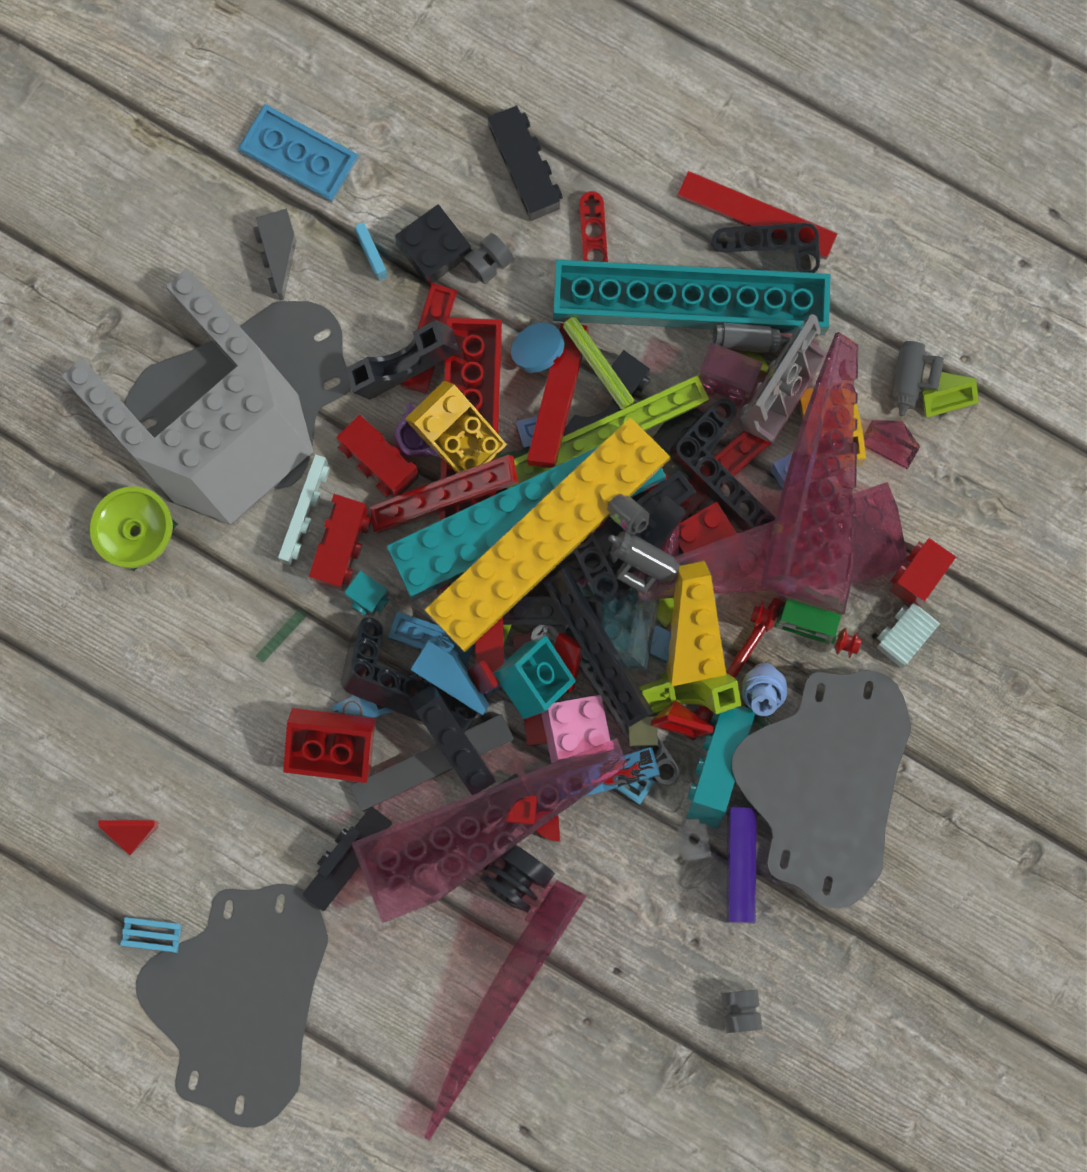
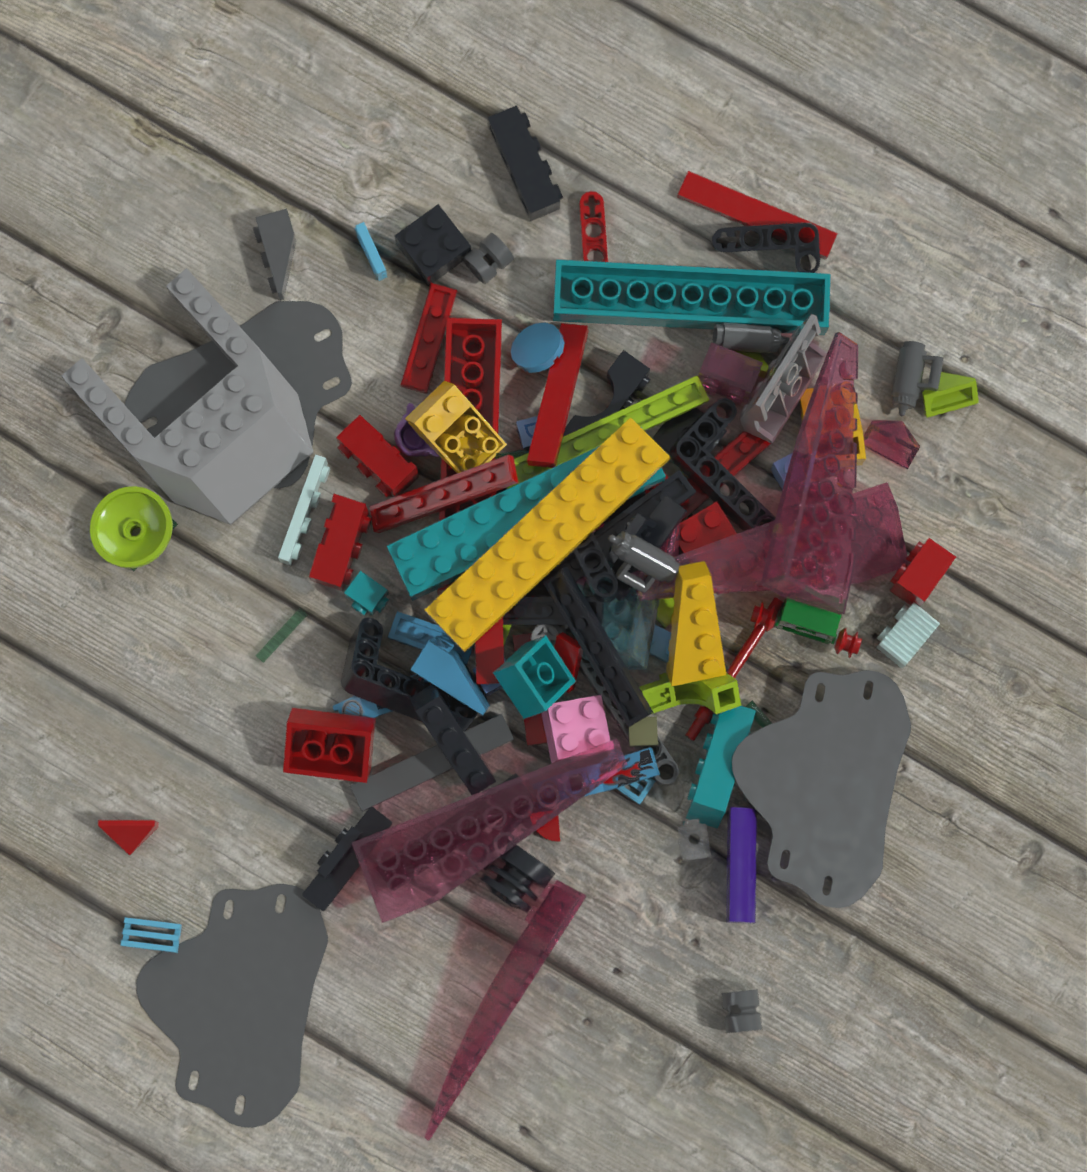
dark azure tile [238,104,359,202] -> none
black arch [345,320,460,400] -> none
red slope [469,661,499,694] -> none
red tile [506,796,537,825] -> none
lime axle [563,317,634,410] -> none
dark grey brick [607,494,649,534] -> none
red slope [651,700,713,738] -> none
light blue piece [742,663,787,716] -> none

